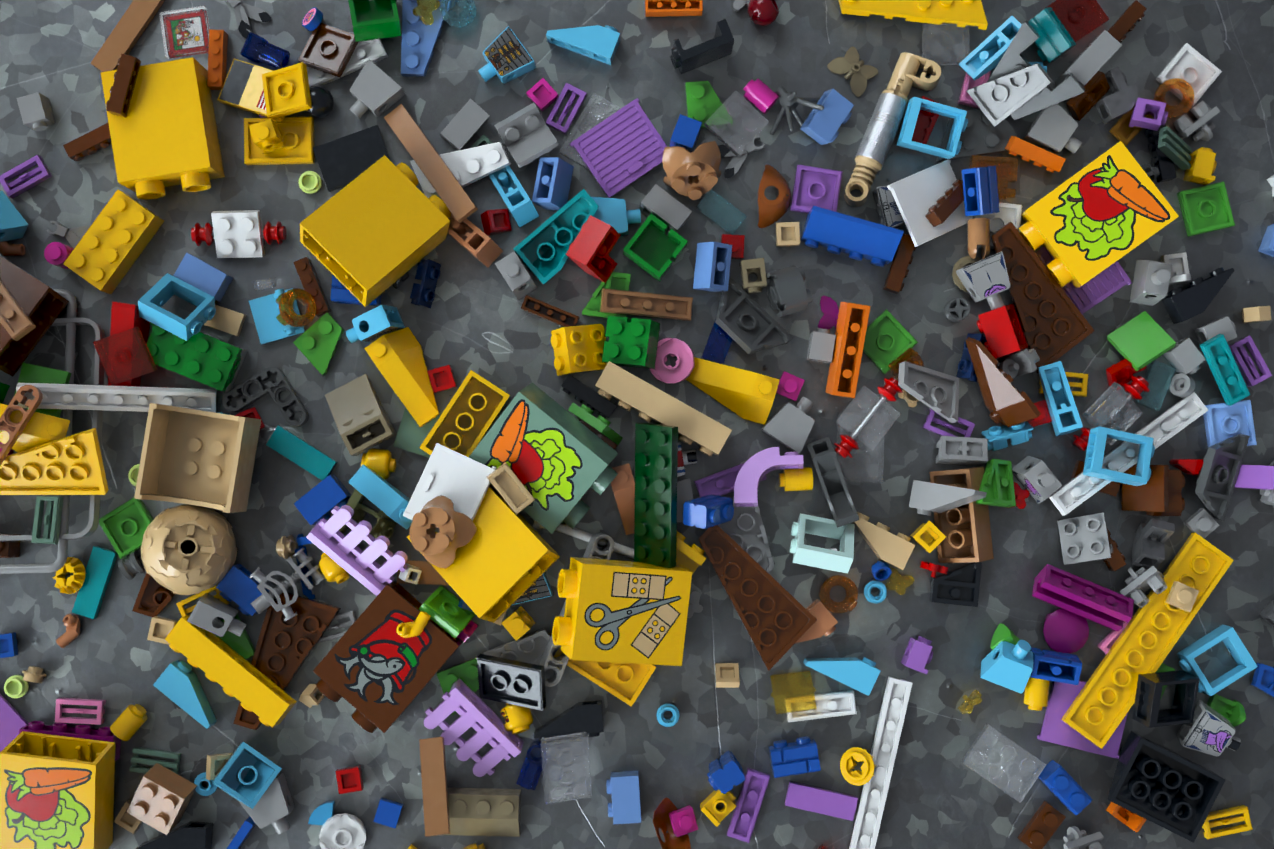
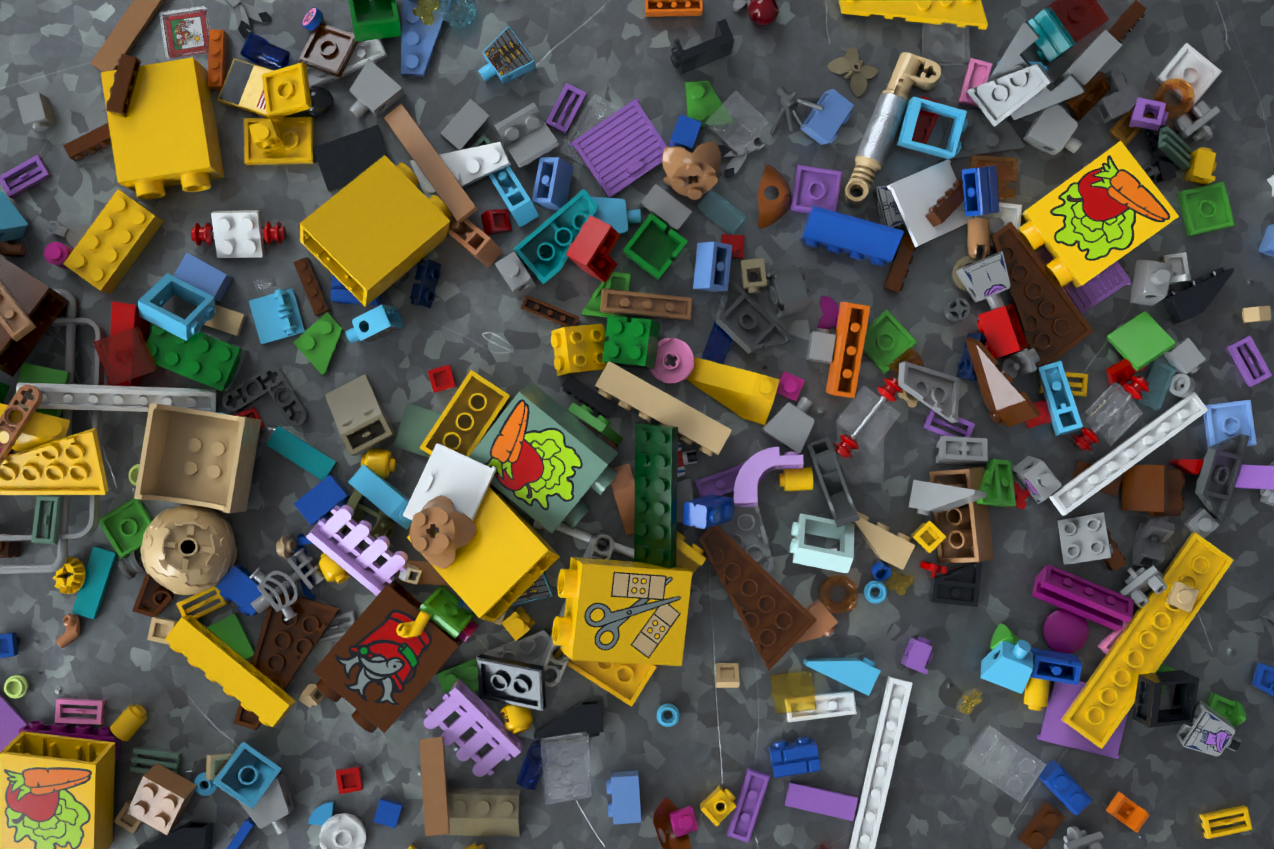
tan plate [22,666,47,683] -> none
medium azure slope [153,660,217,729] -> none
light grey torso [187,593,247,637] -> none
clear orange piece [275,289,316,327] -> none
yellowish green plate [298,171,322,194] -> none
yellow wedge [364,327,439,427] -> none
tan tile [487,462,535,515] -> none
dark pink plate [526,78,559,112] -> none
medium azure slope [546,25,620,65] -> none
blue brick [707,751,745,794] -> none
dark pink brick [743,78,779,114] -> none
tan plate [776,222,800,247] -> none
yellow gear [840,747,876,786] -> none
medium azure slope [959,16,1022,81] -> none
medium azure hinge [981,421,1034,451] -> none
orange piece [1005,136,1066,173] -> none
medium azure window [1083,426,1155,486] -> none
black slope [1108,731,1225,843] -> none
medium azure window [1177,624,1258,696] -> none
light grey brick [1194,316,1237,344] -> none
teal tile [1200,334,1250,406] -> none

